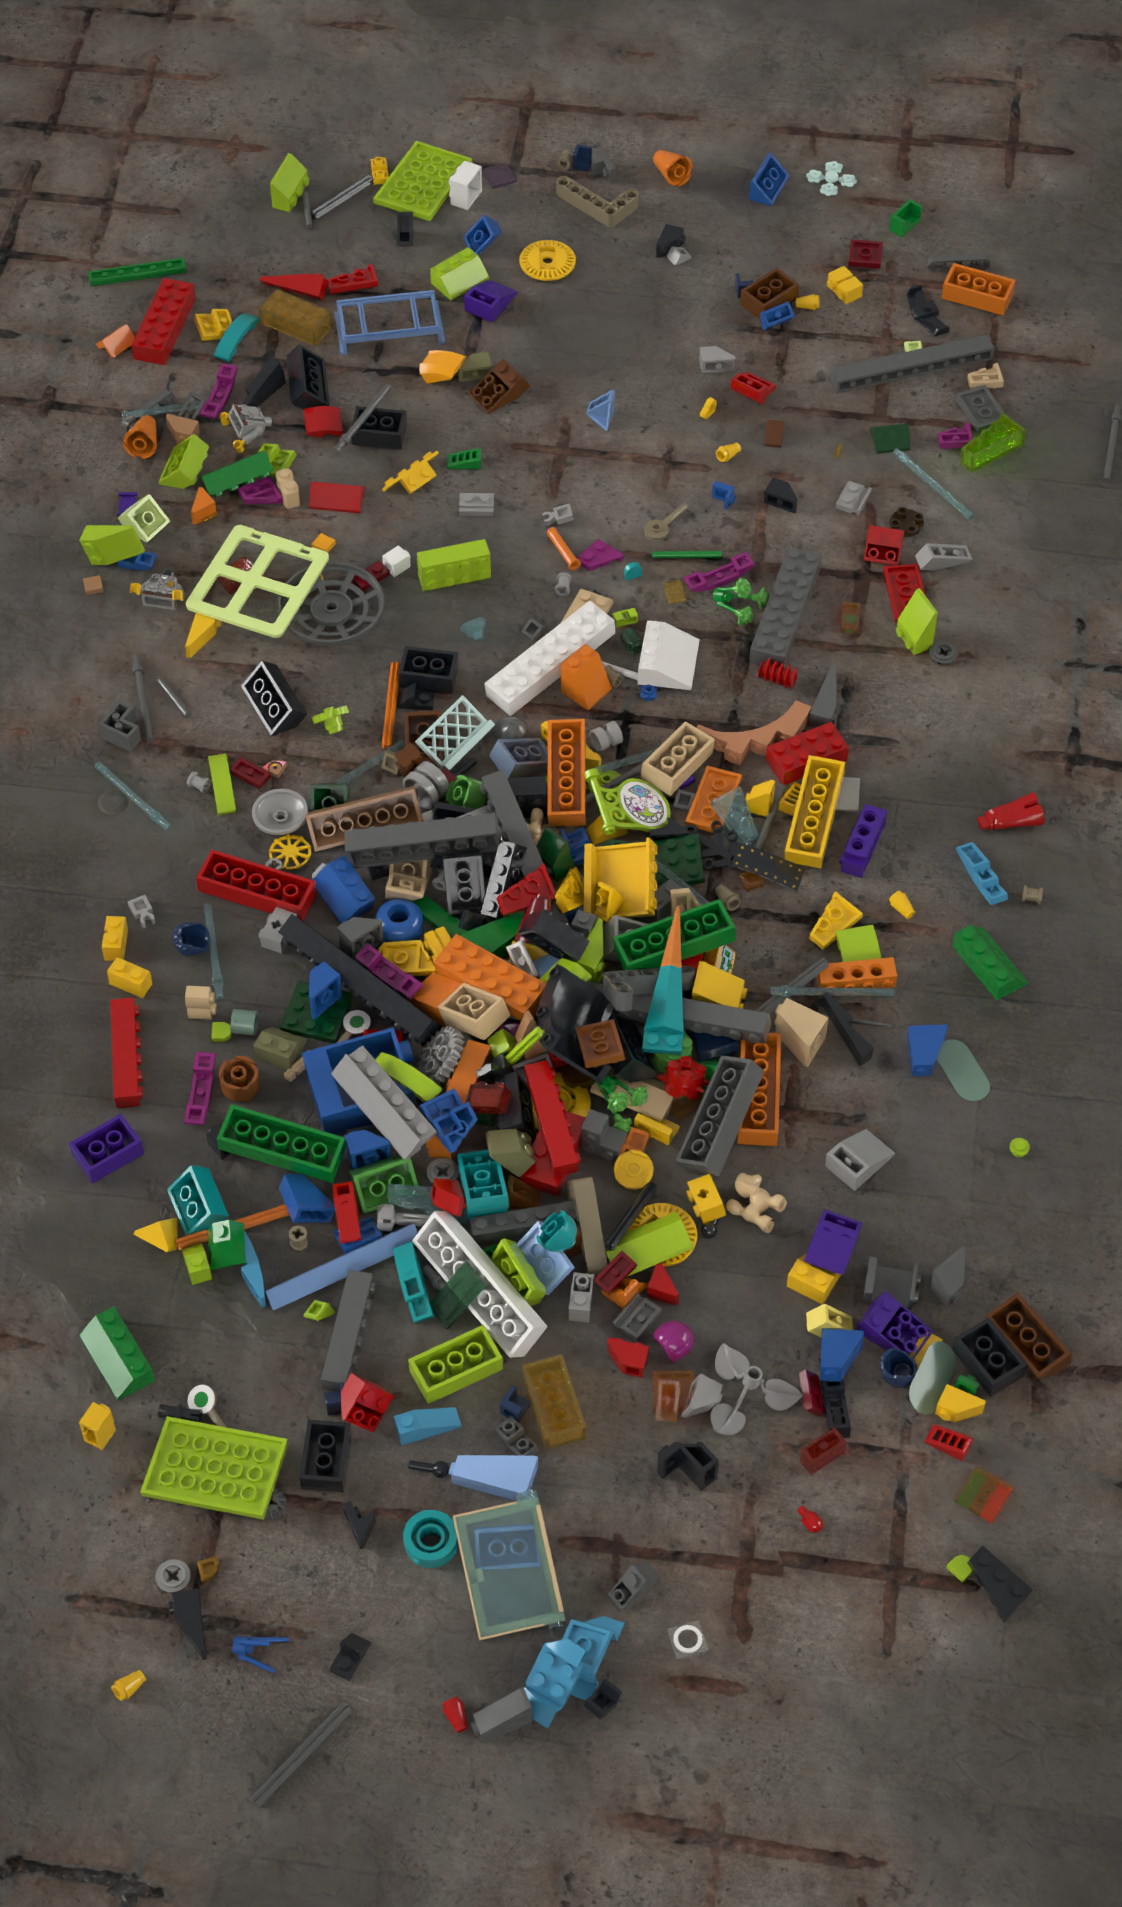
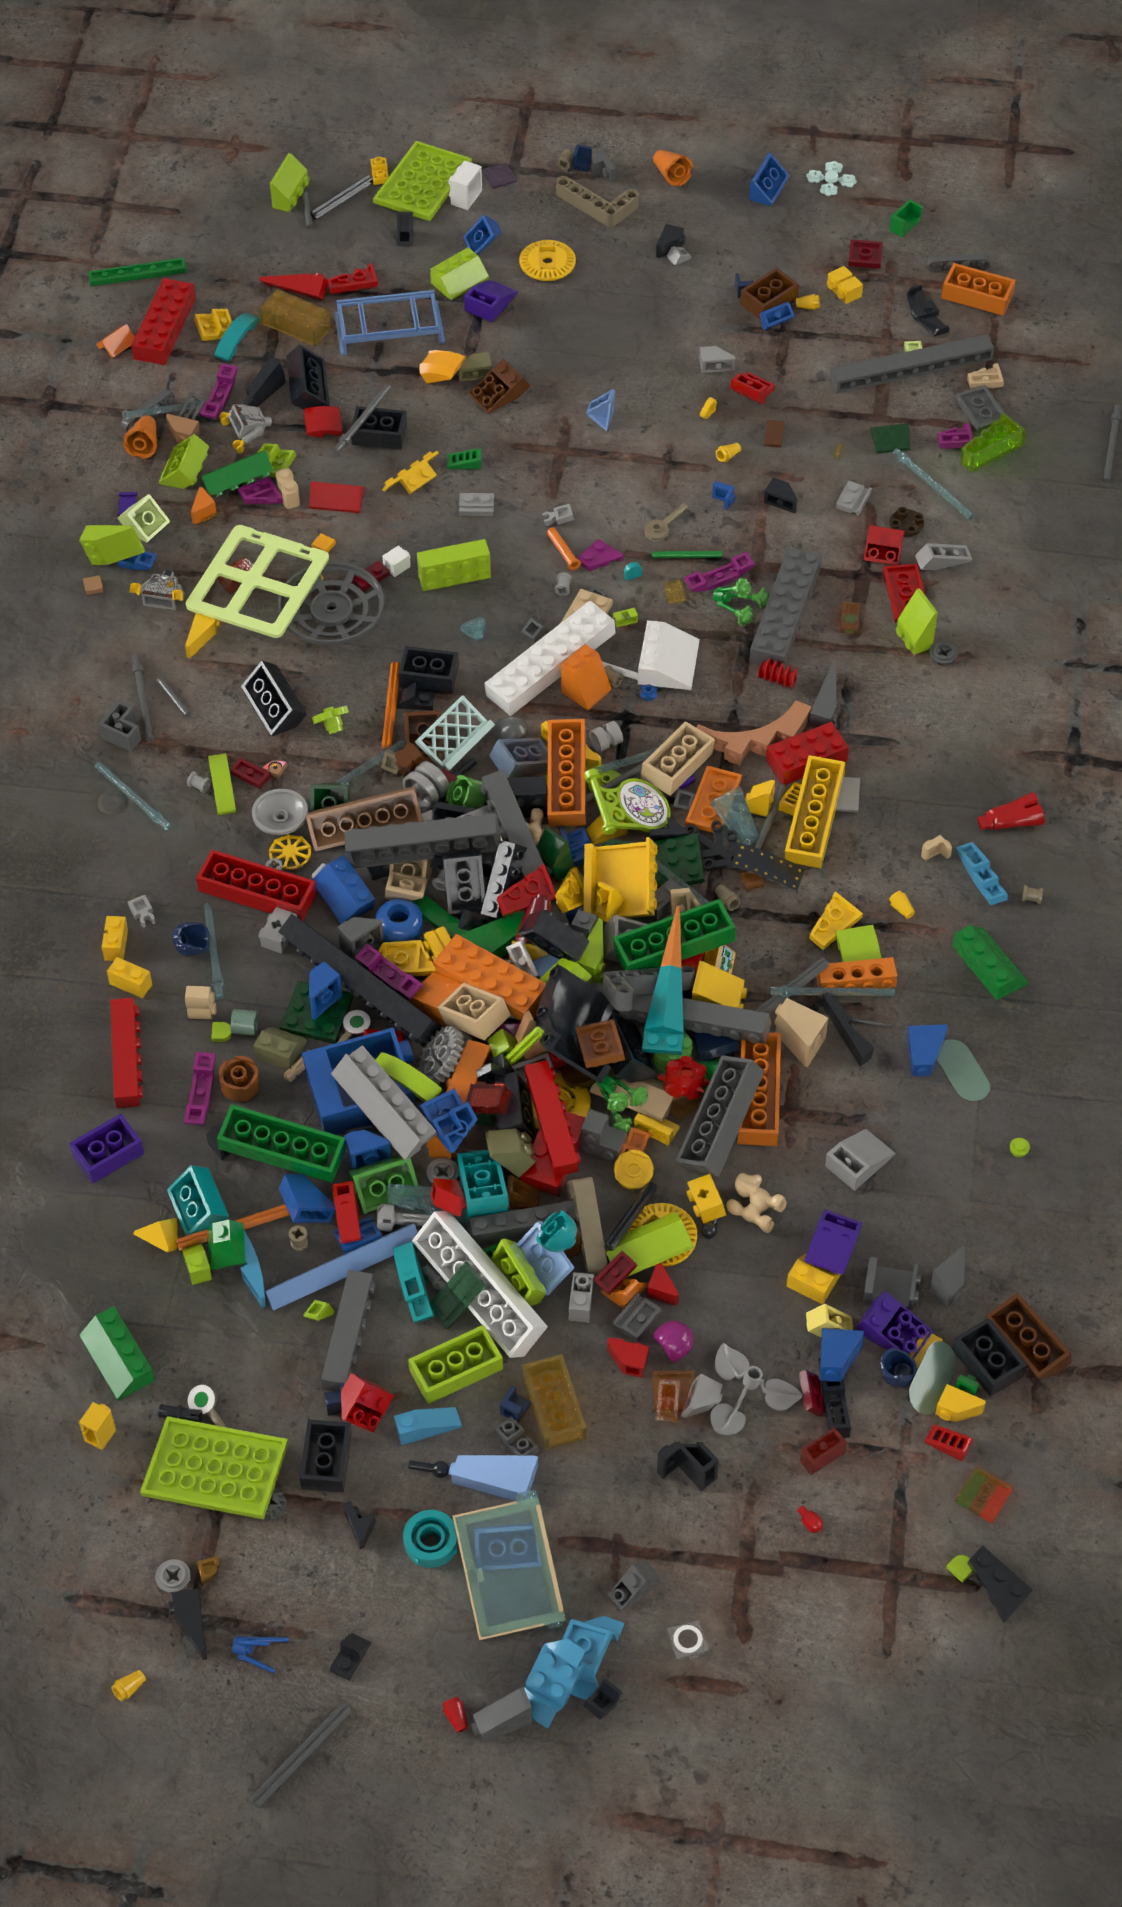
clear green brick [620,628,643,654] -> none
dark purple brick [839,804,888,878] -> none
none -> tan bracket [921,835,952,861]

